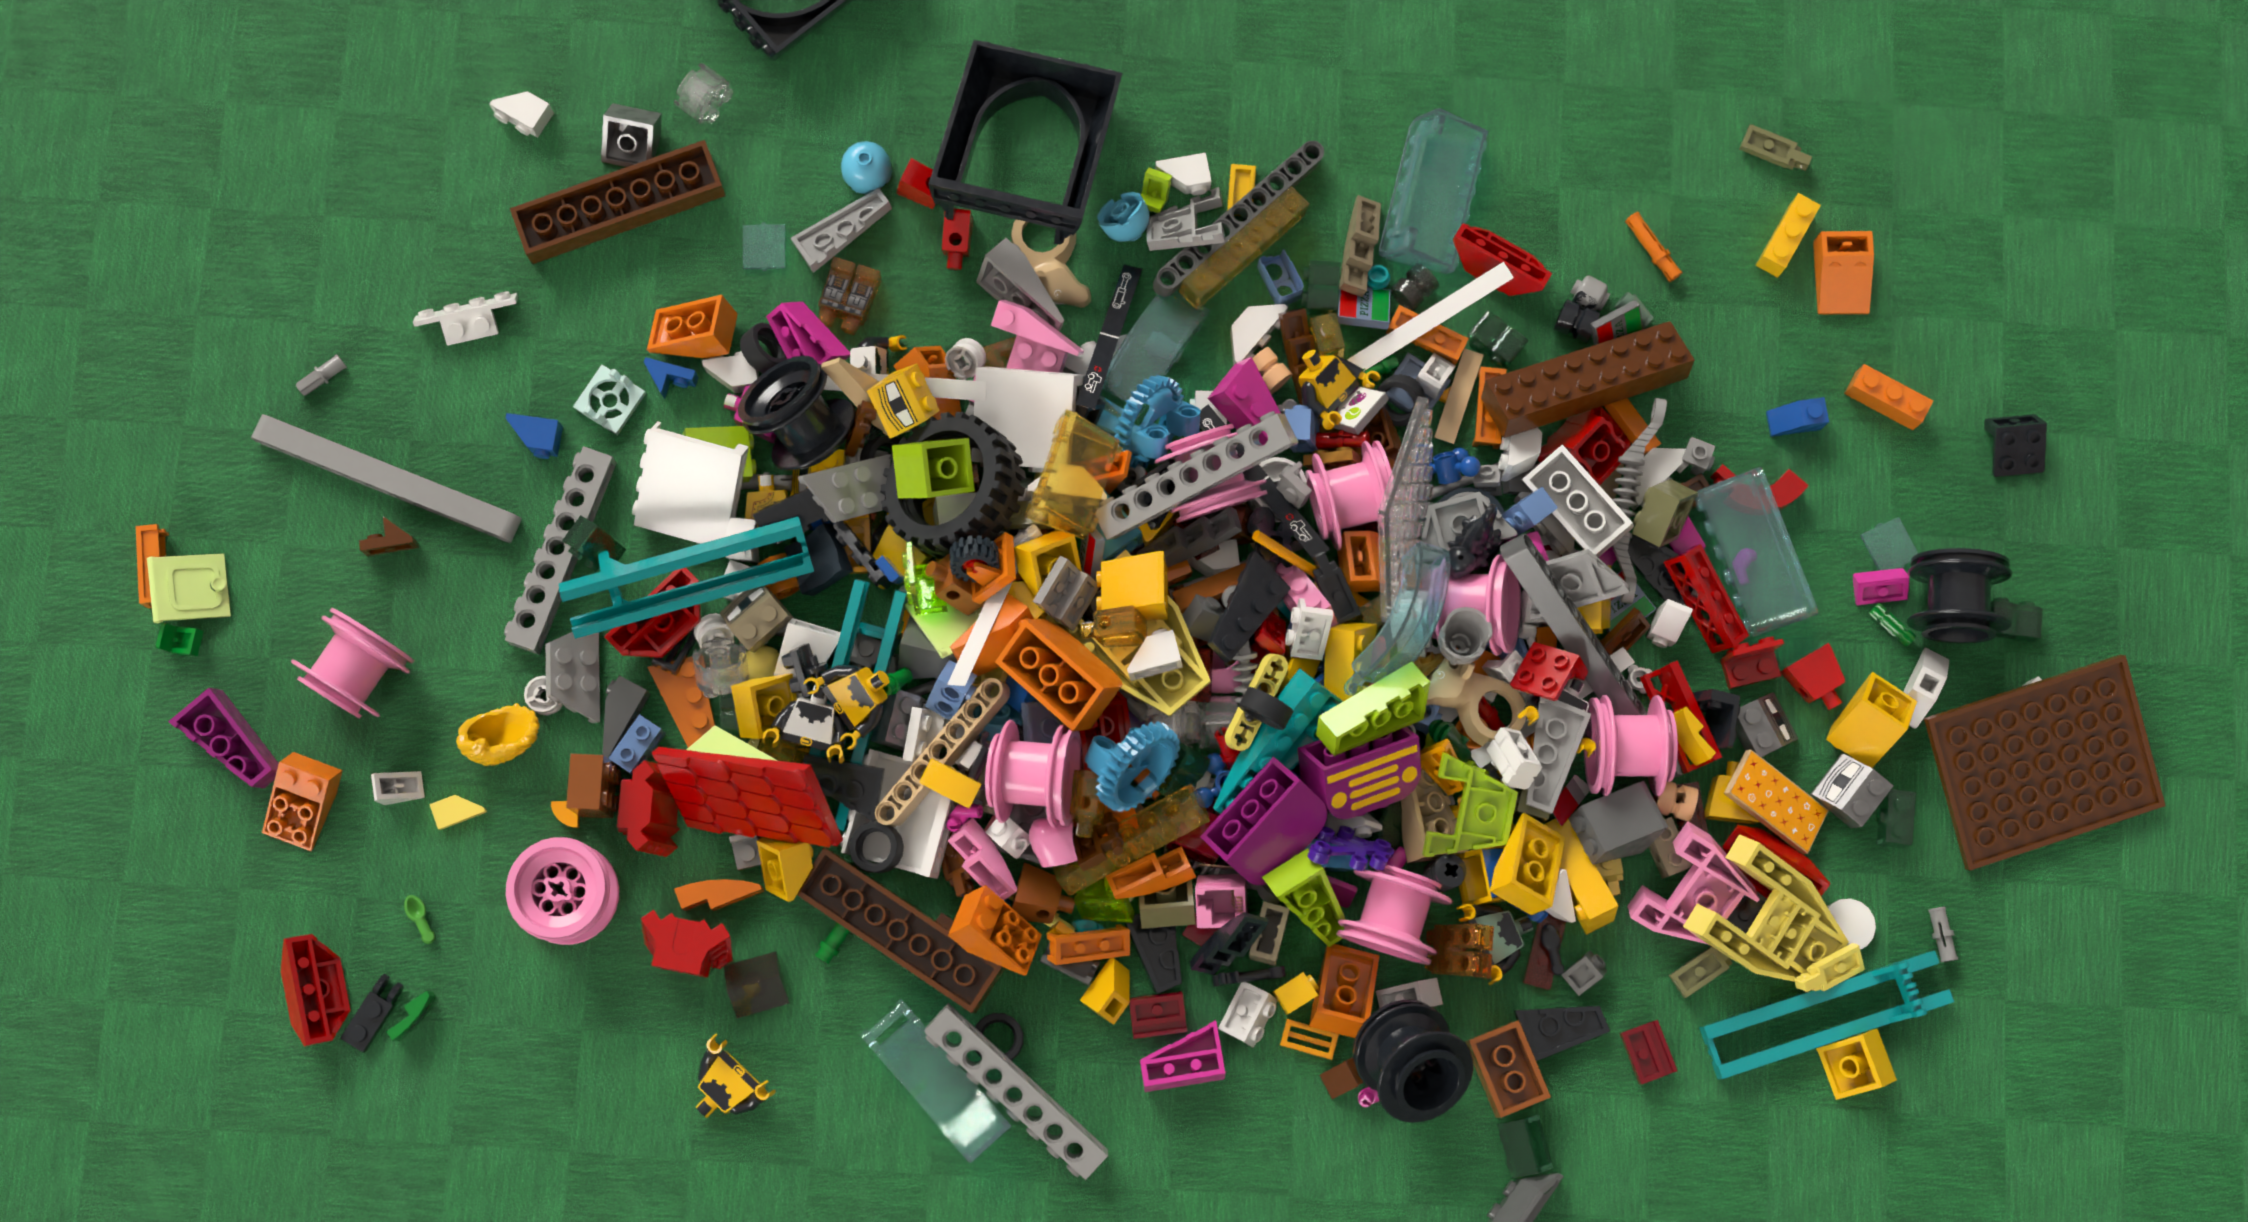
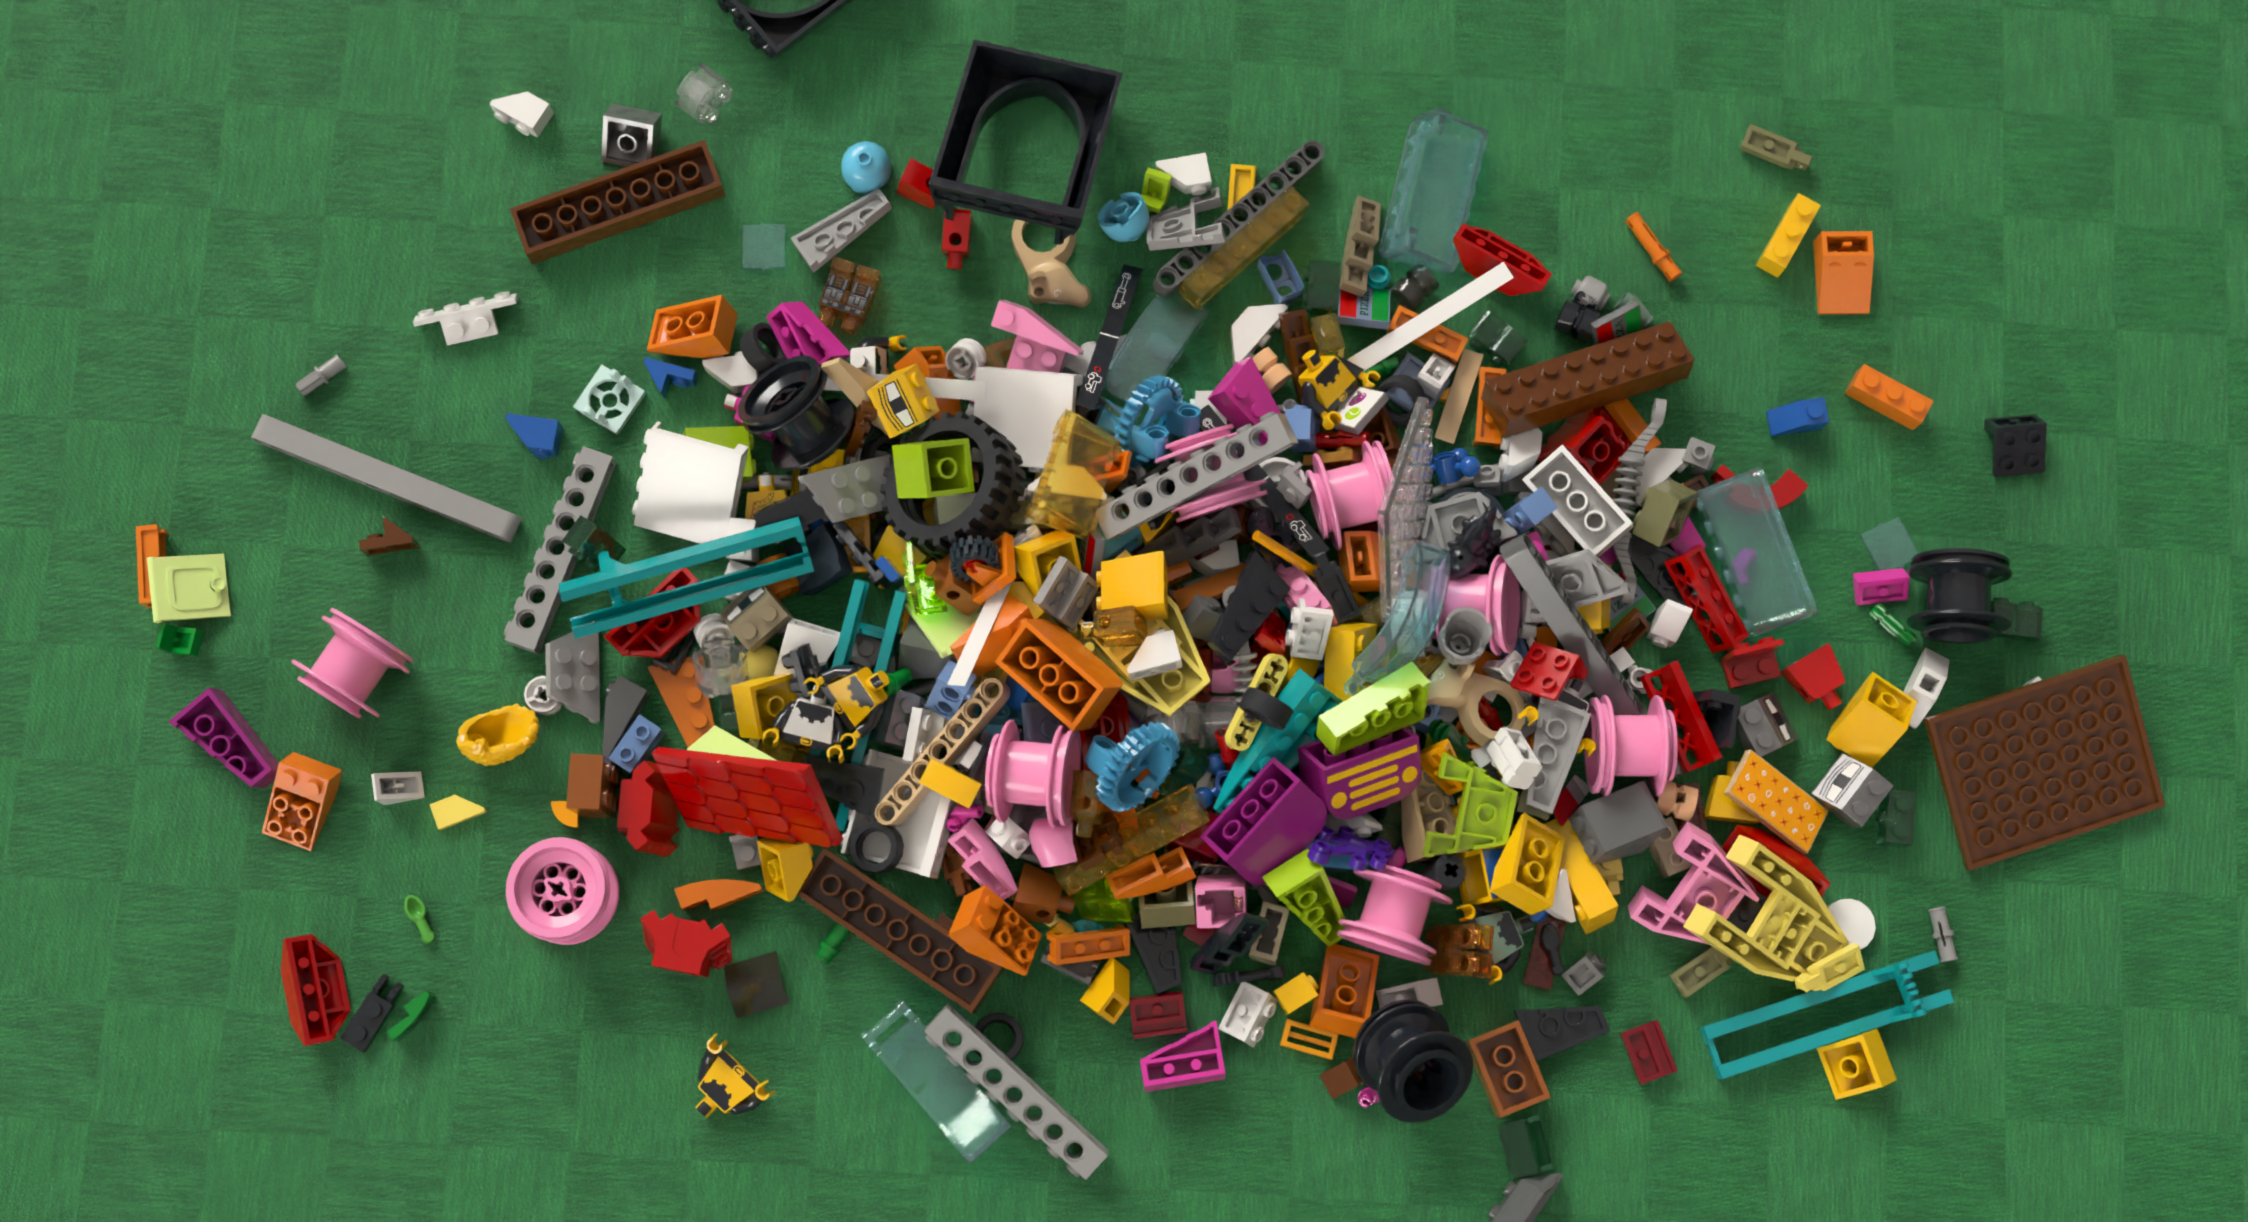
light grey wedge [976,238,1064,332] -> none
yellow slope [1673,707,1716,766] -> none

